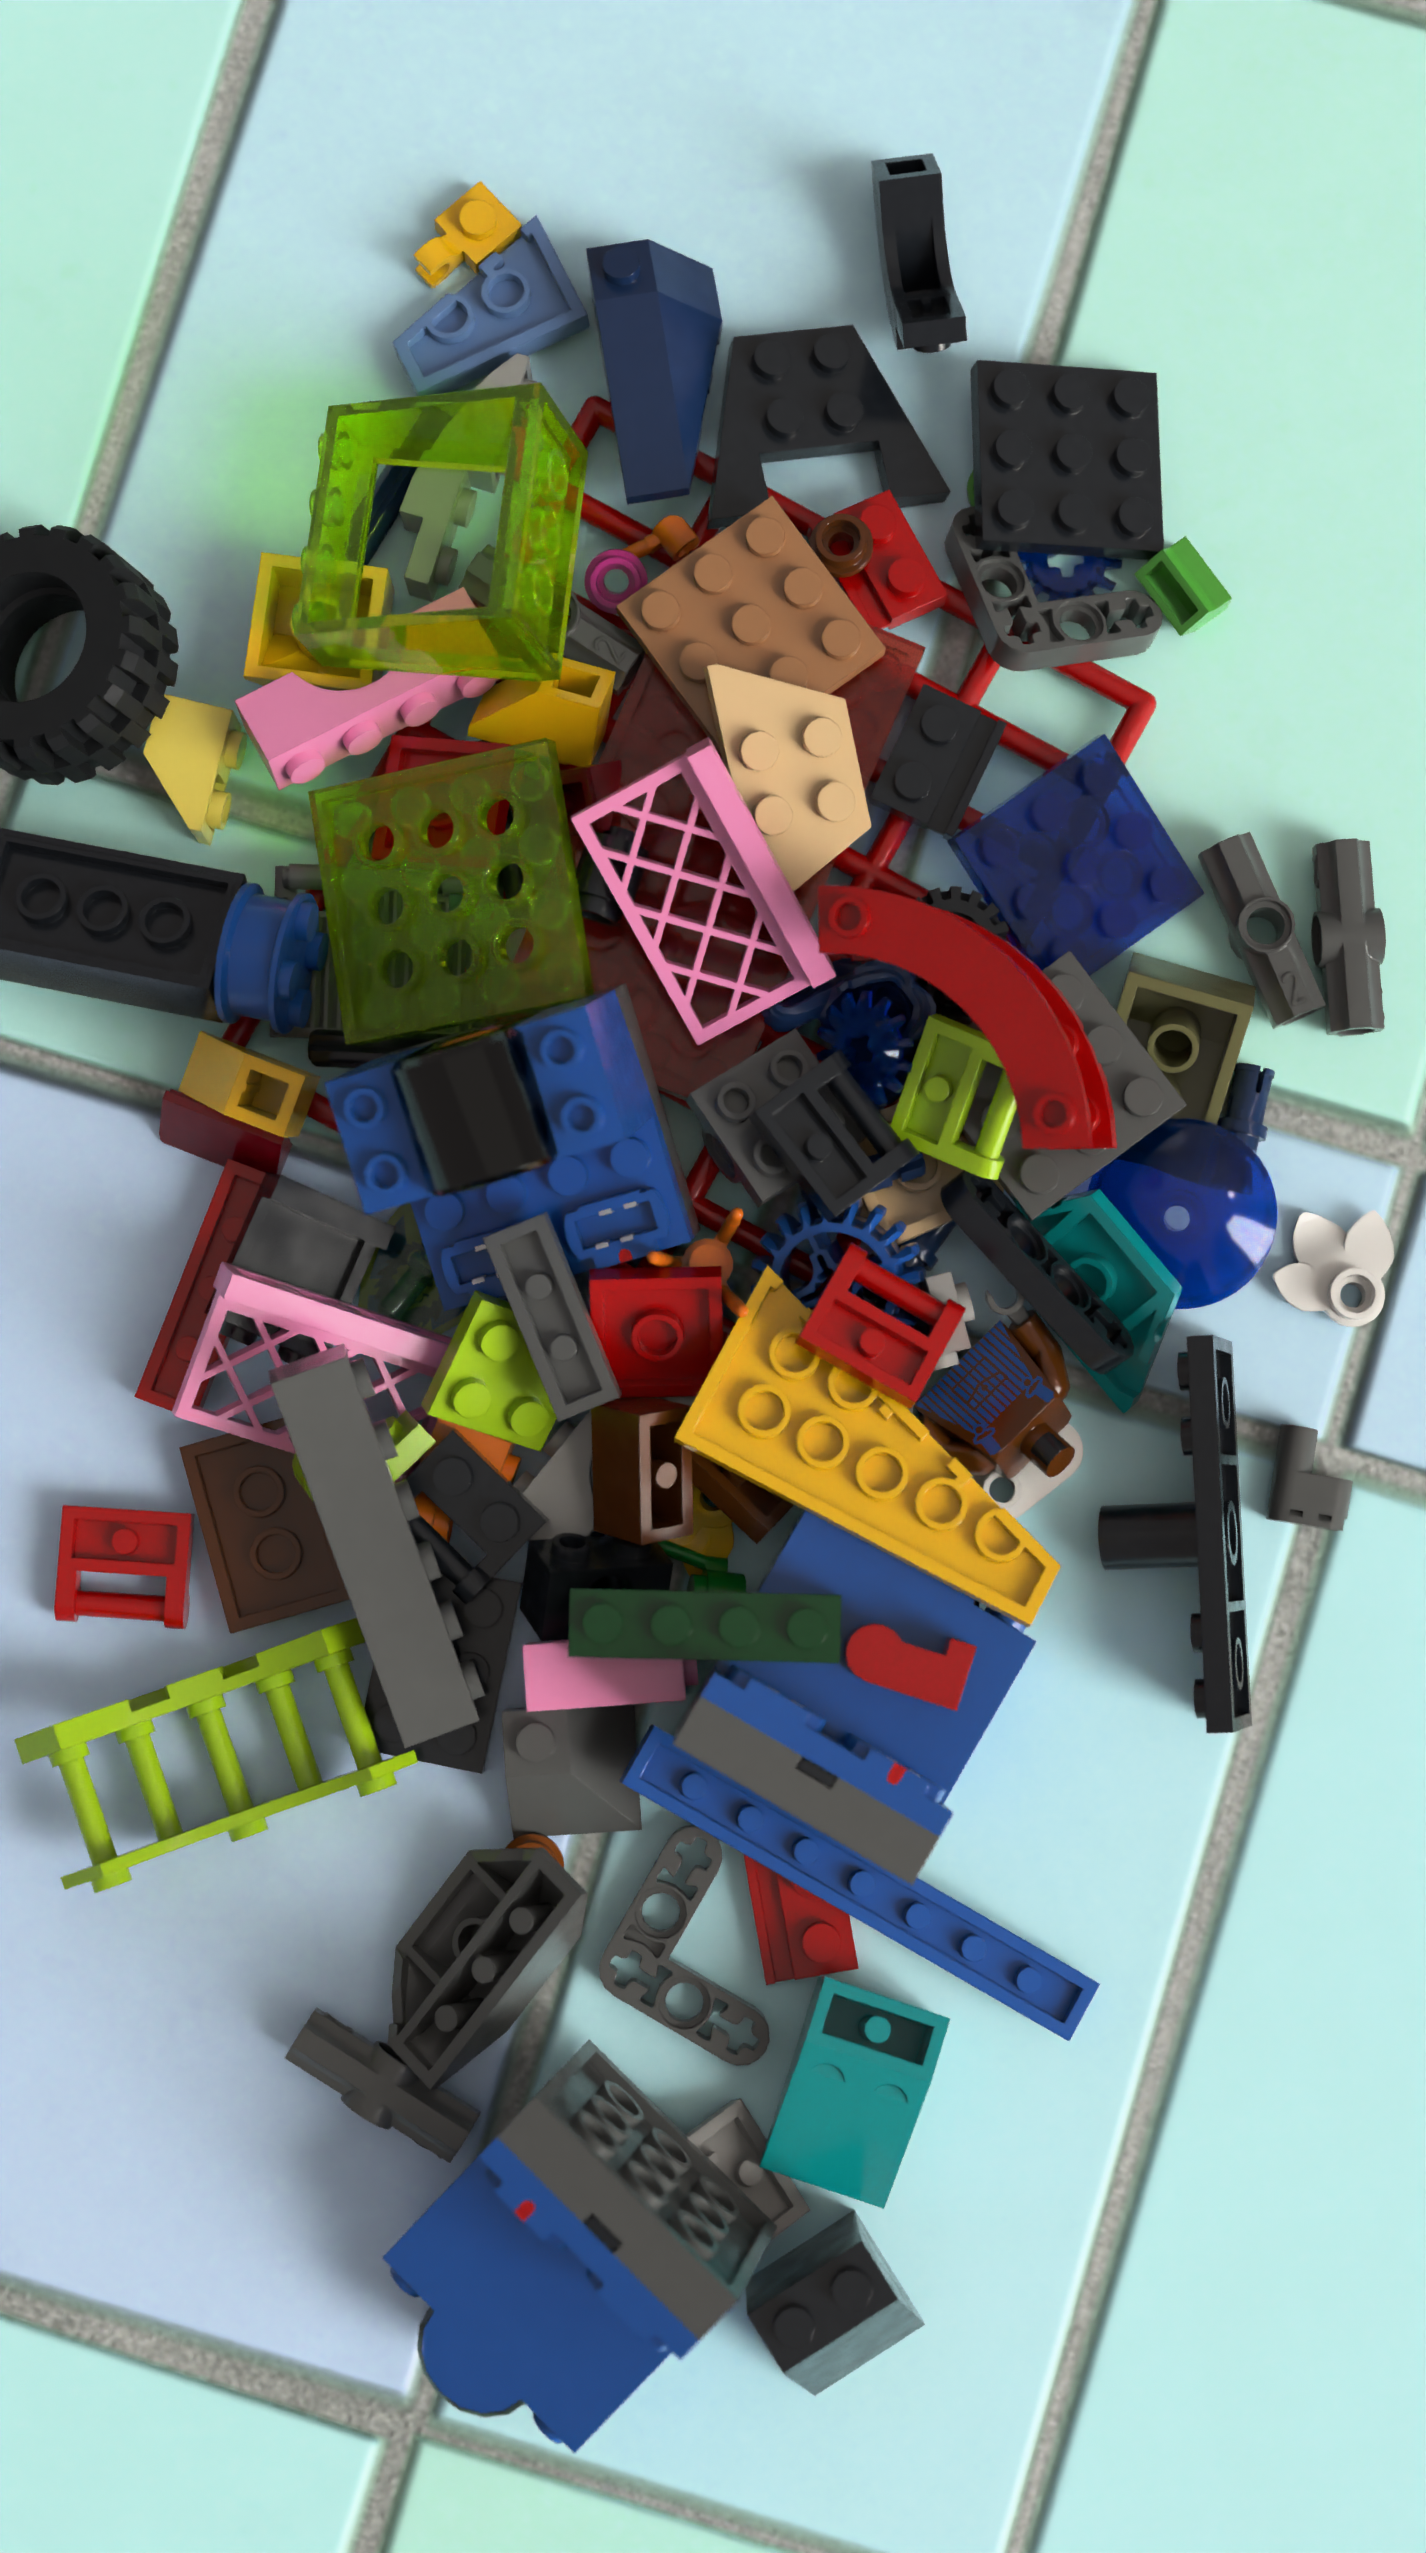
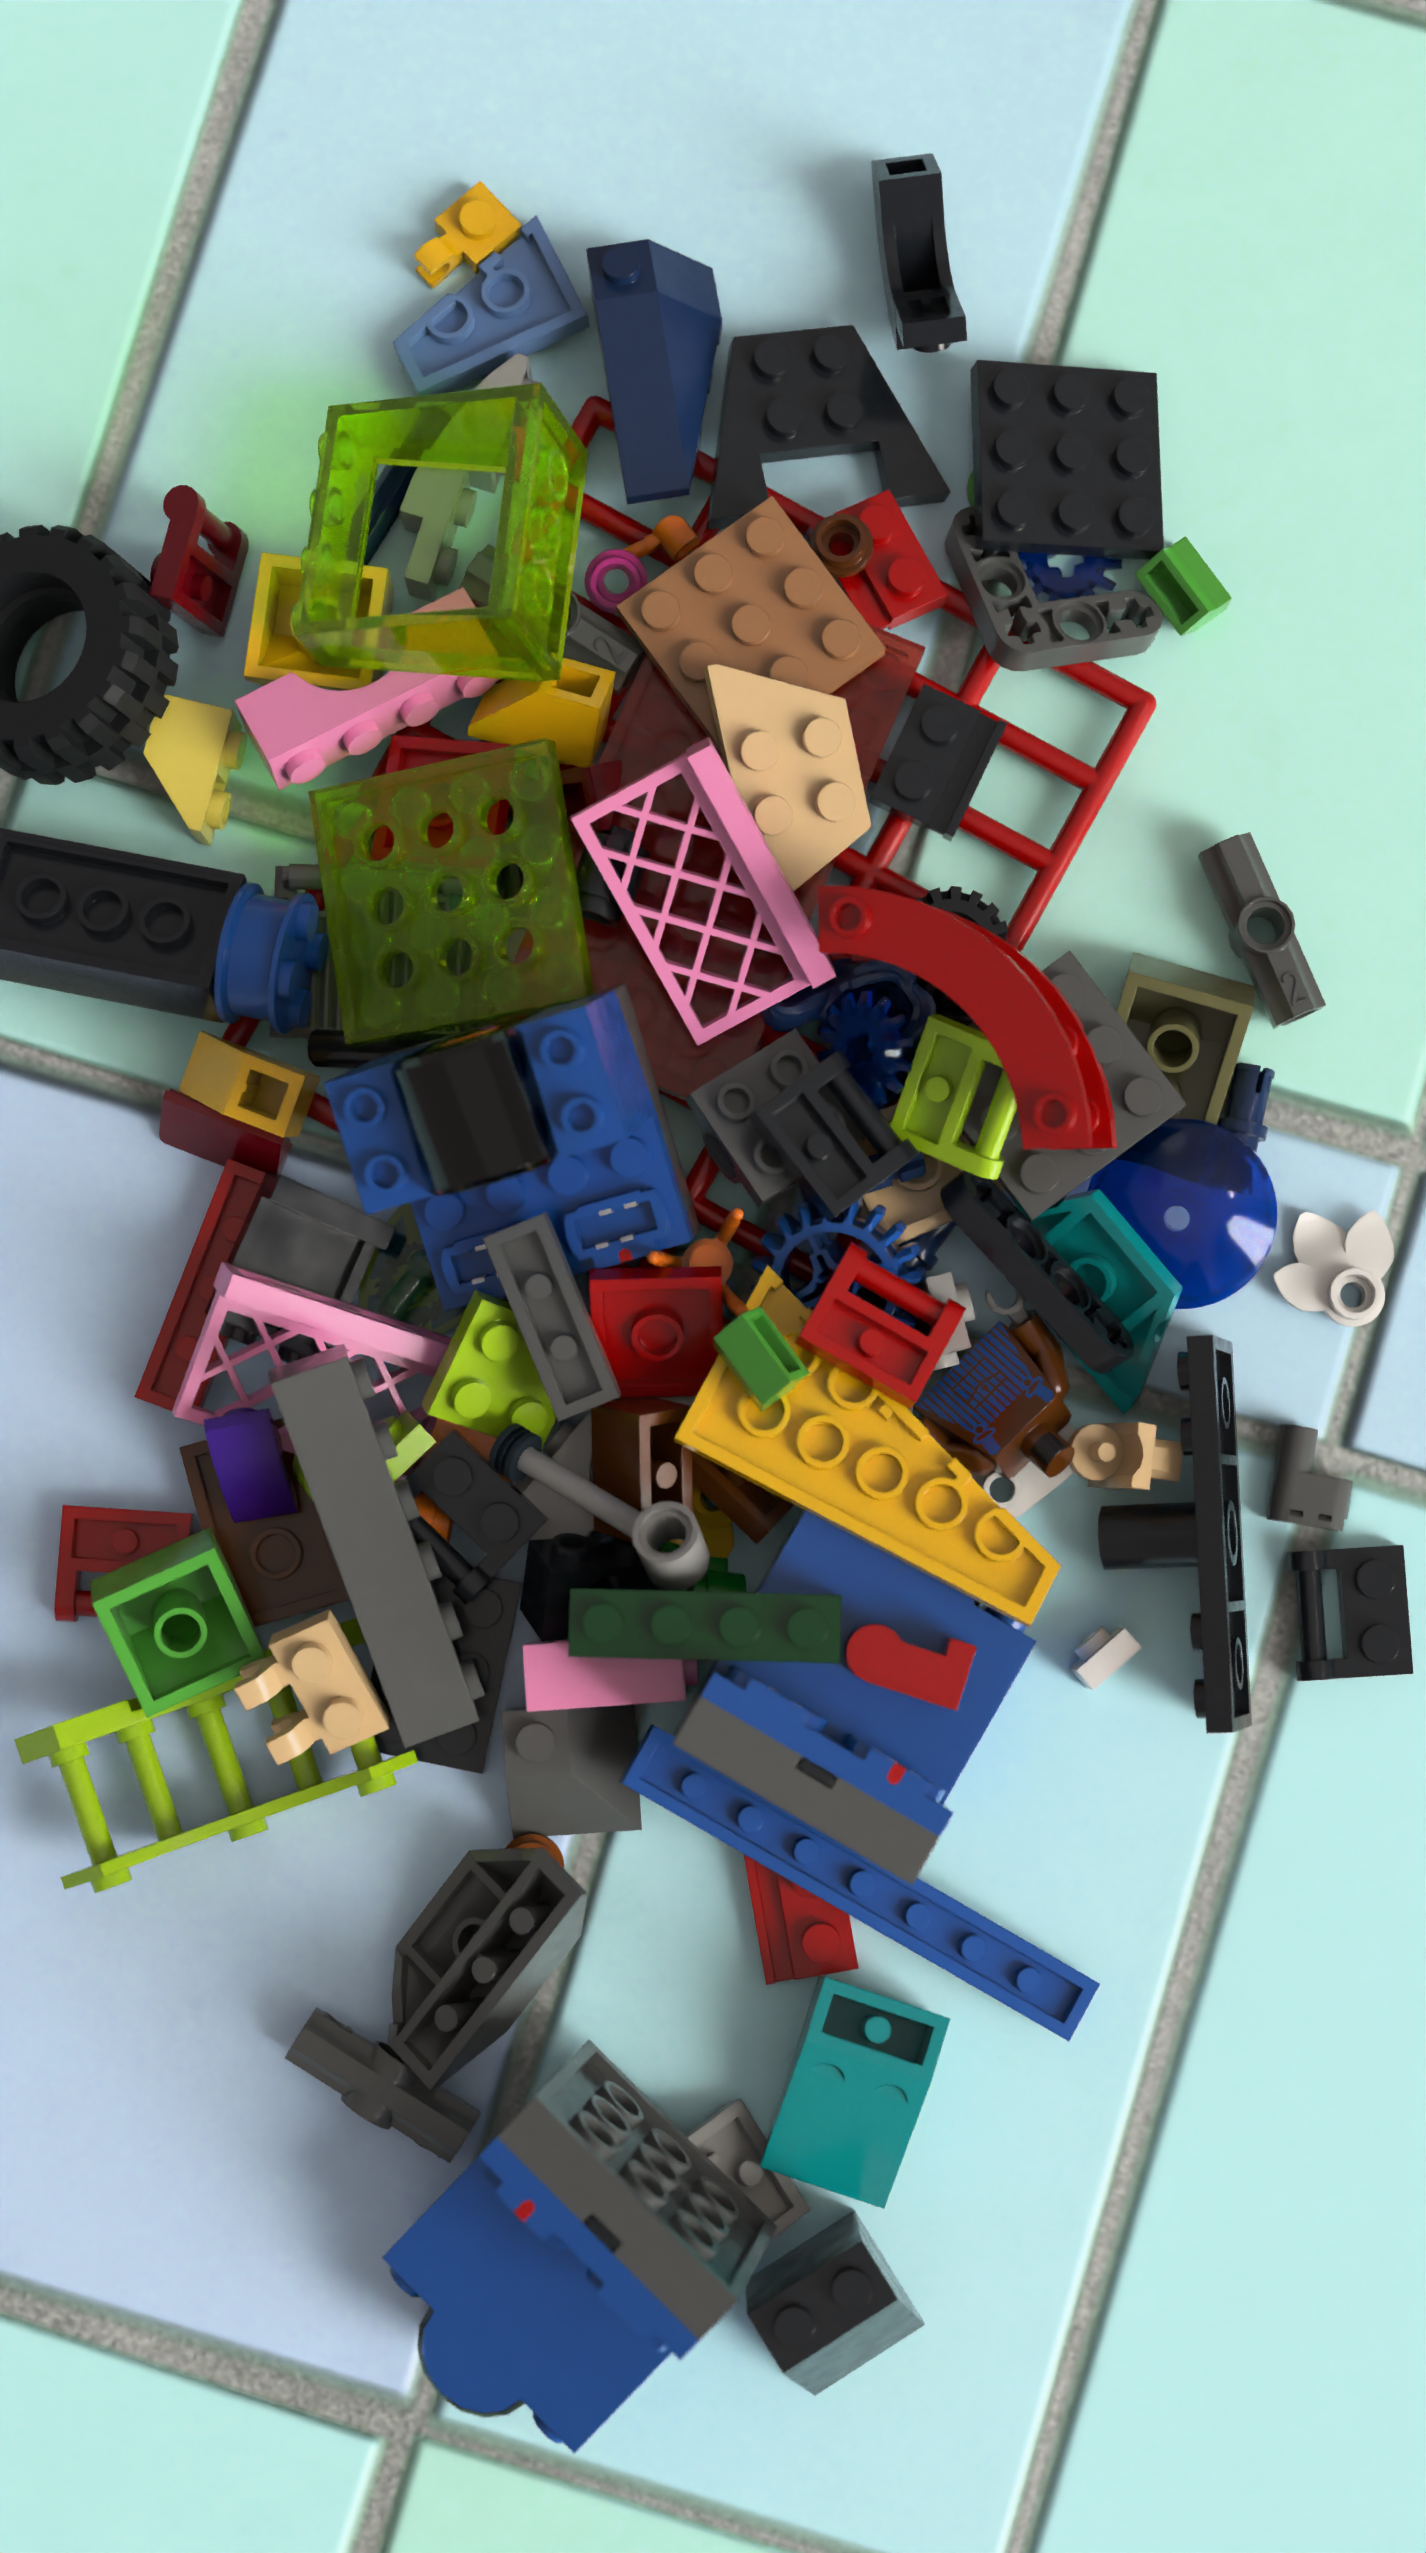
dark grey beam [599,1825,770,2066] -> none
clear blue plate [947,734,1205,976] -> none
dark grey piece [1311,838,1386,1036] -> none
none -> bright green slope [90,1527,267,1718]
none -> dark red plate [149,485,249,638]
none -> dark purple slope [204,1408,298,1523]
none -> tan plate [234,1609,391,1765]
none -> light grey piece [489,1423,710,1591]
none -> bright green piece [713,1306,809,1412]
none -> tan hips [1068,1422,1183,1490]
none -> white plate [1069,1626,1142,1690]
none -> black plate [1287,1545,1414,1681]

